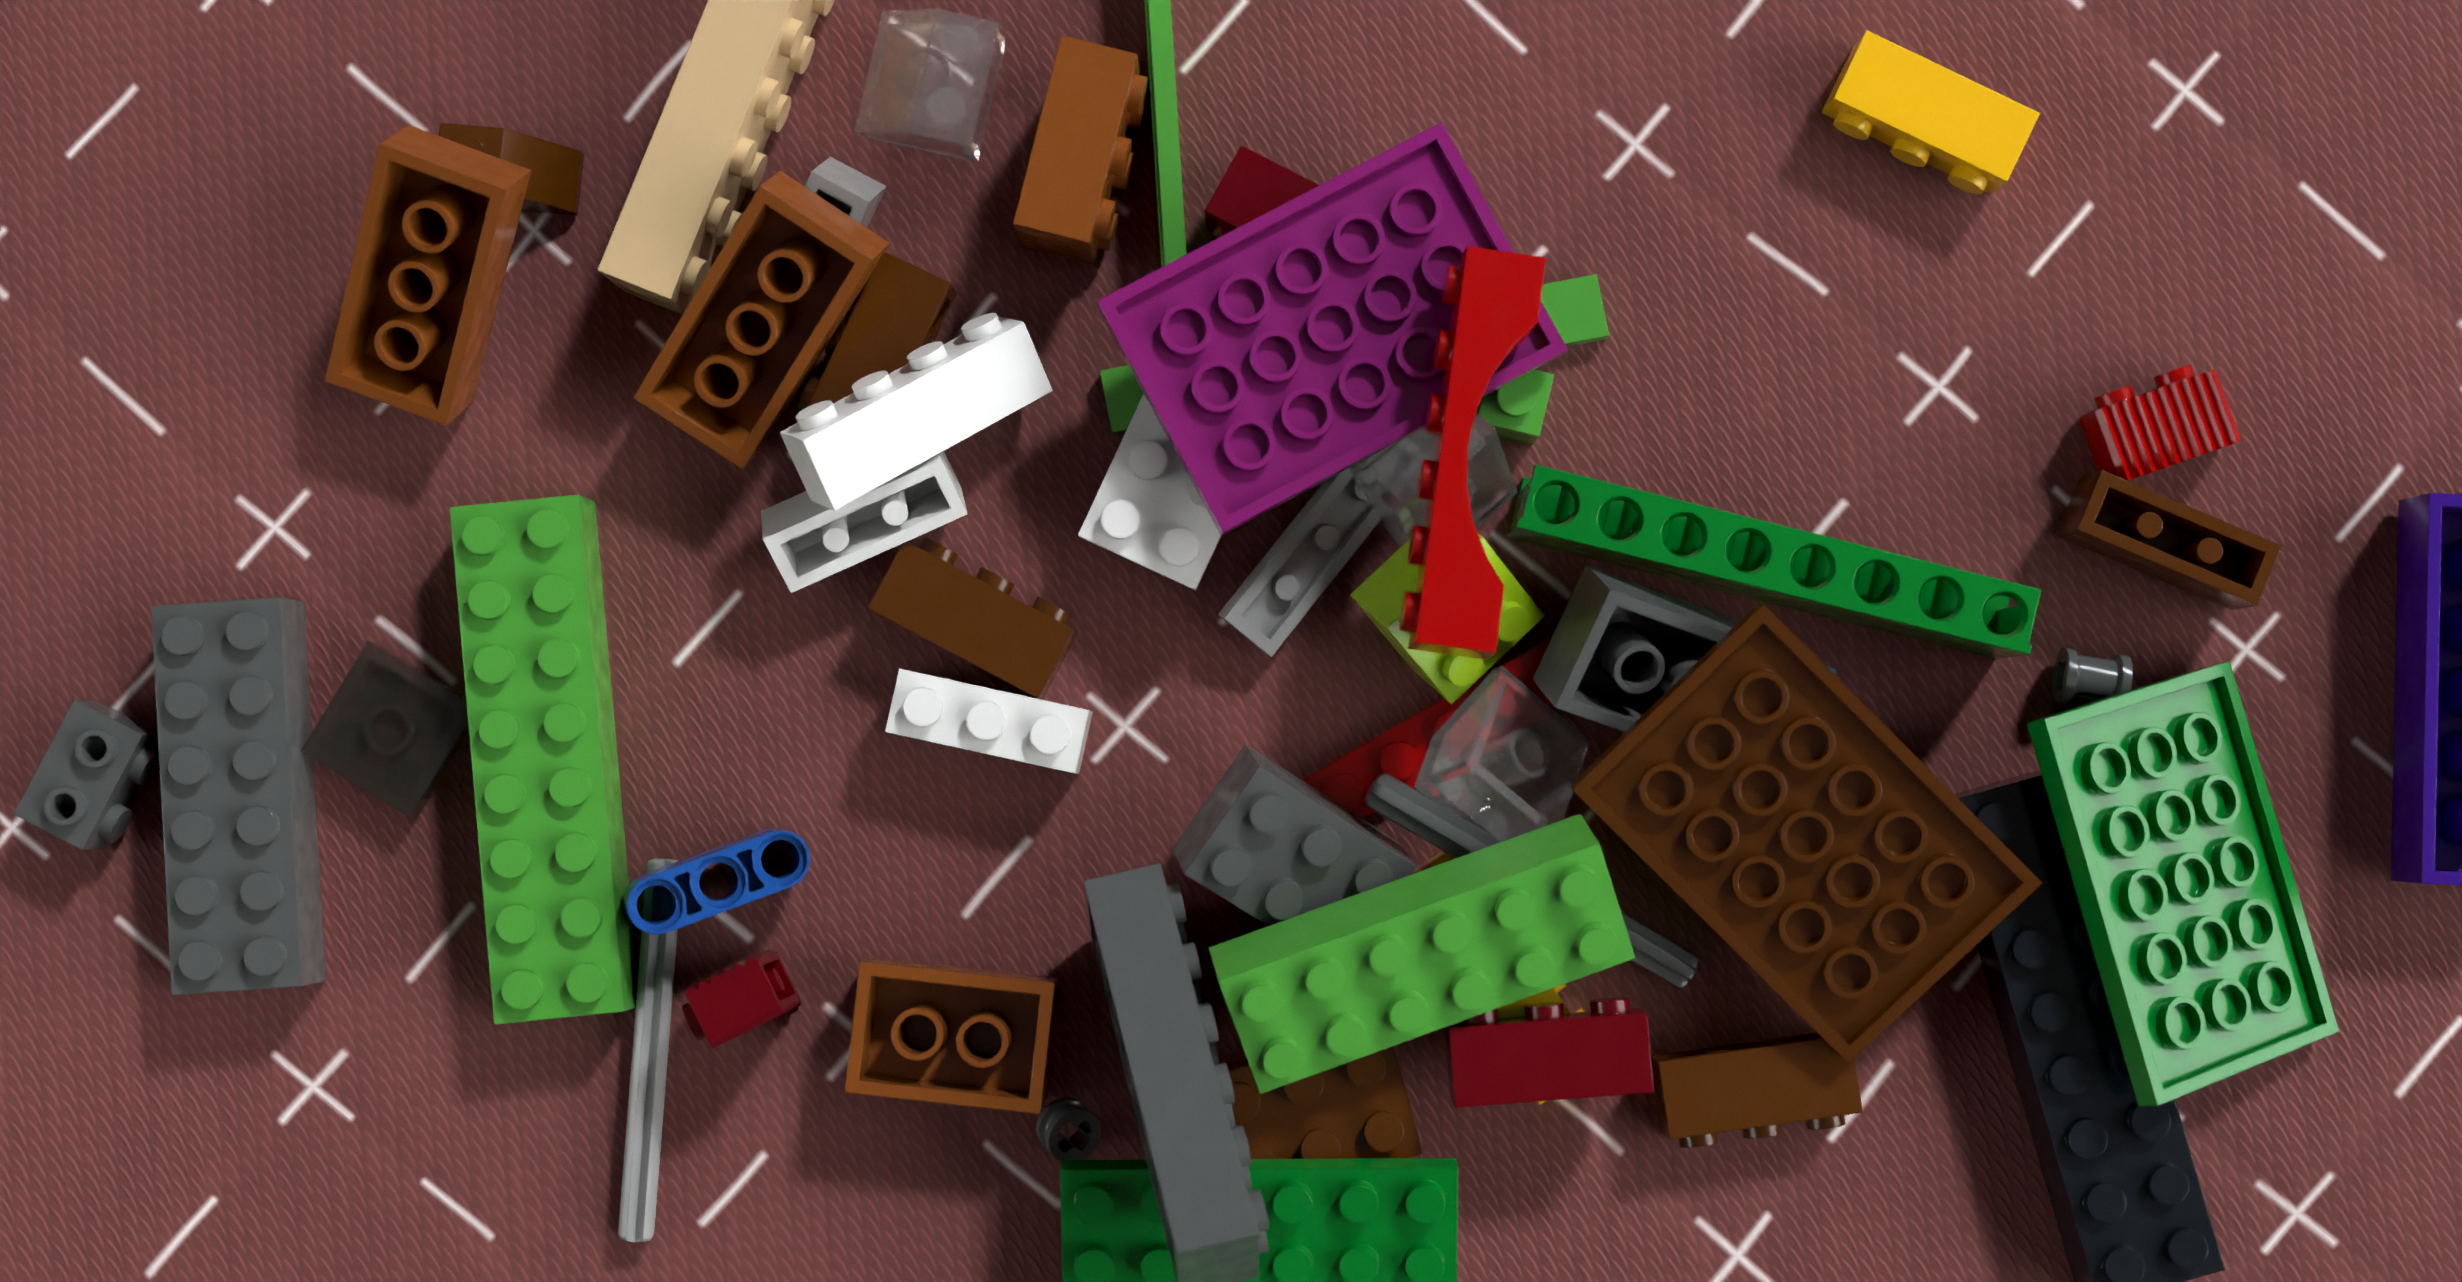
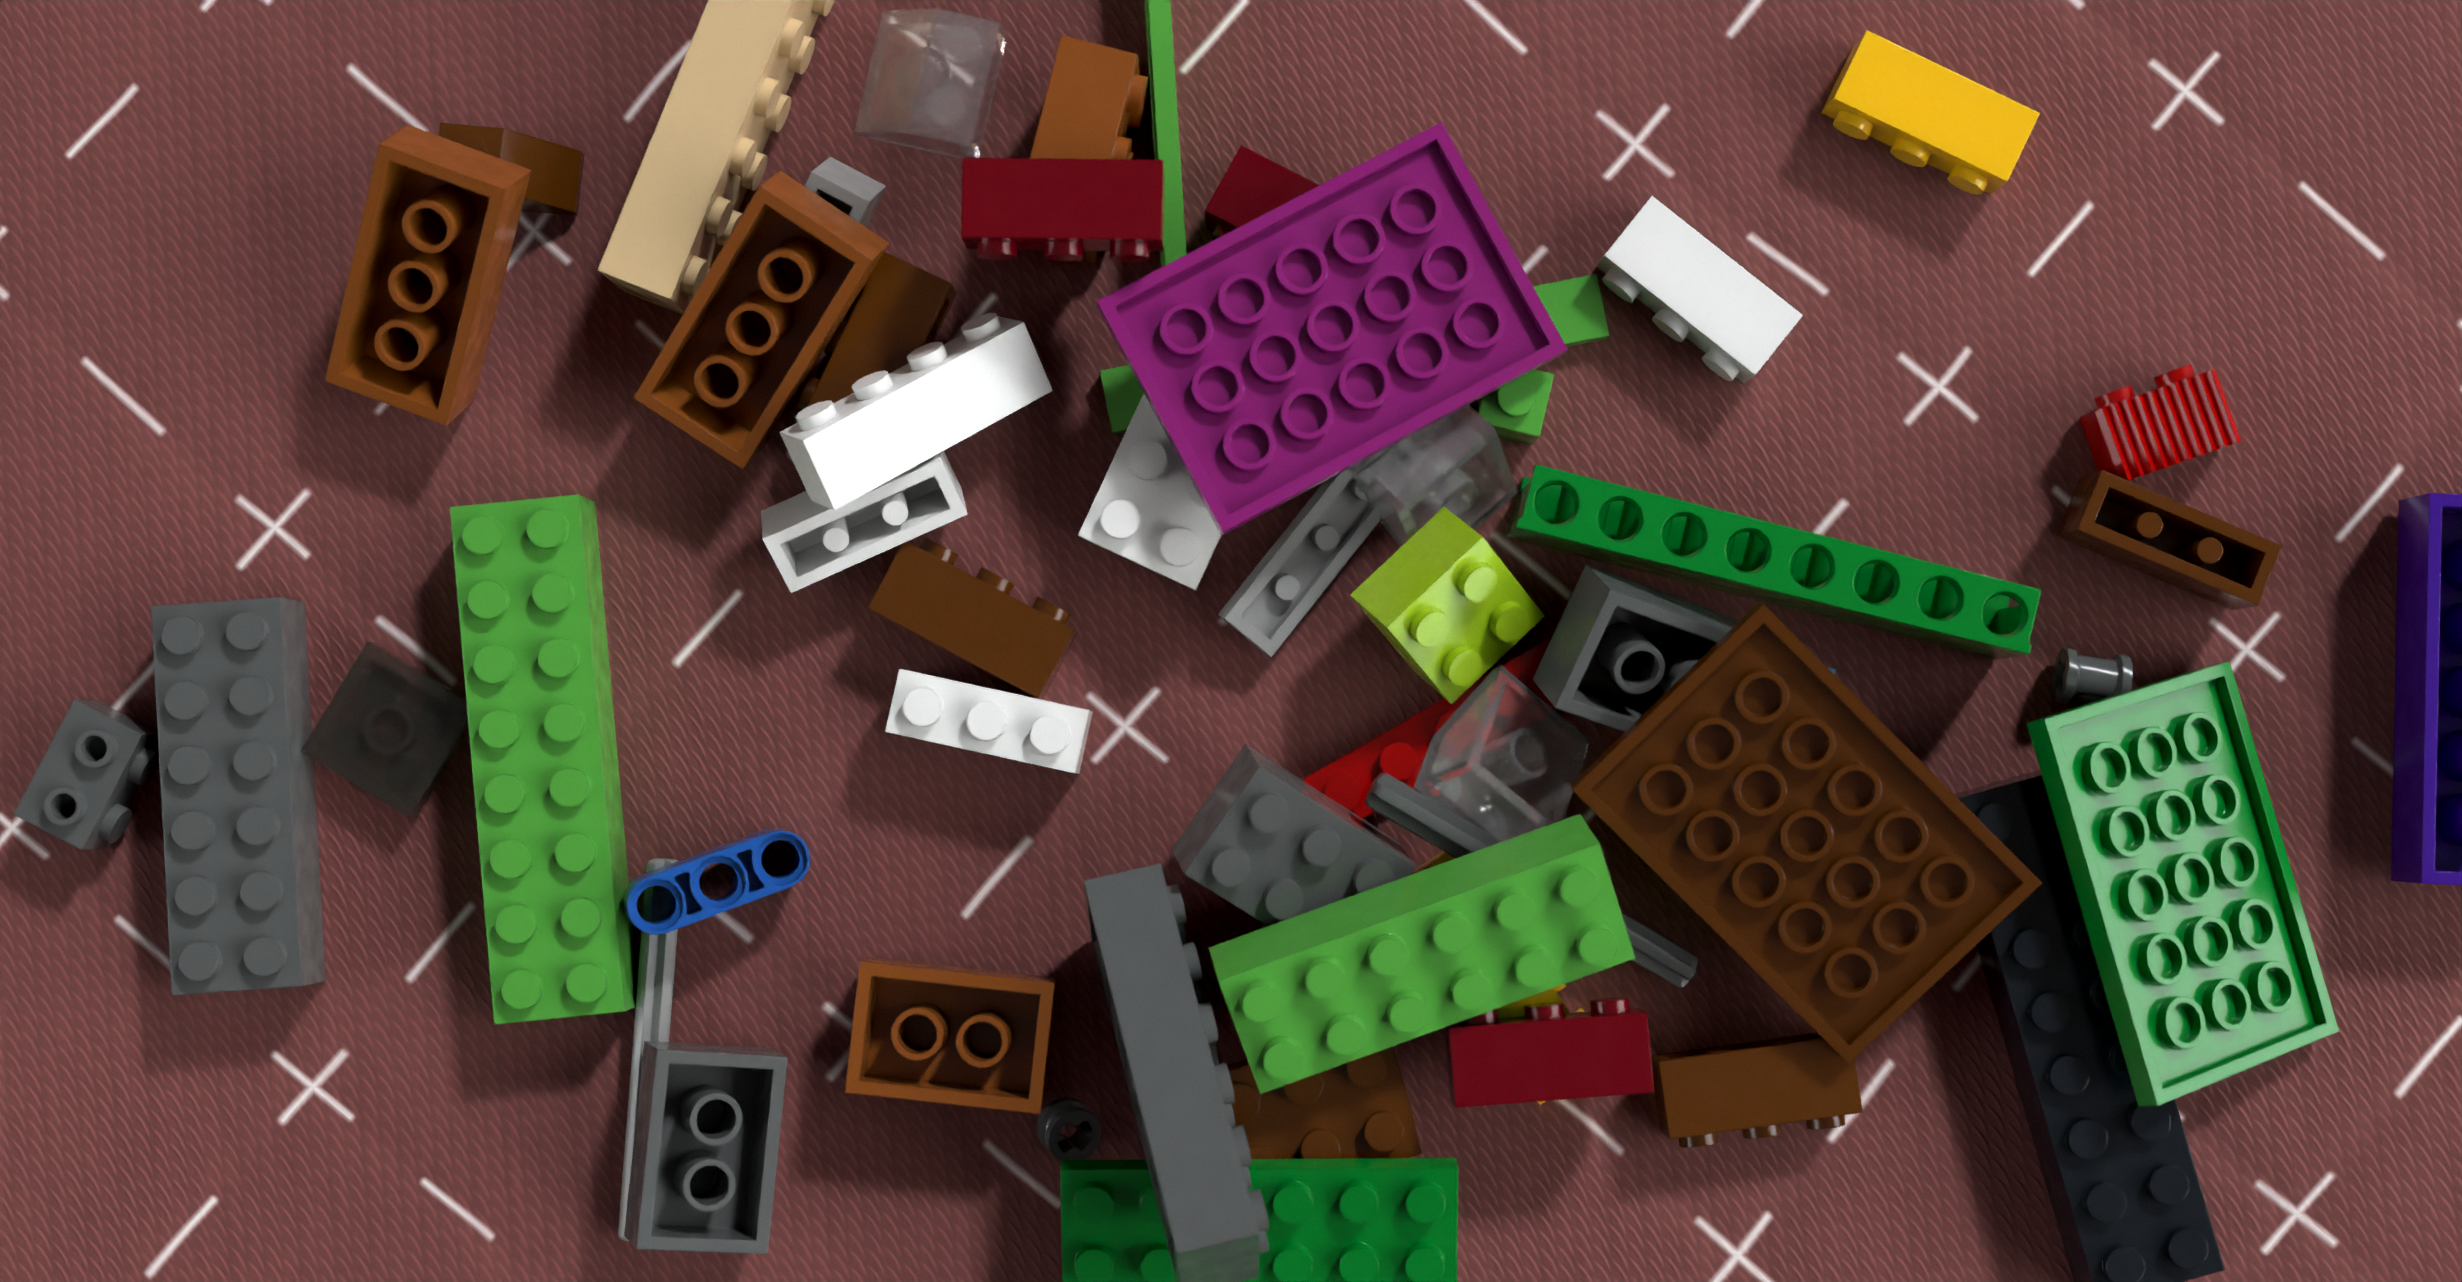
dark red brick [682,950,802,1049] -> none
red arch [1399,246,1546,660] -> none
none -> dark grey brick [624,1041,788,1254]
none -> dark red brick [961,157,1165,262]
none -> white brick [1597,196,1803,383]

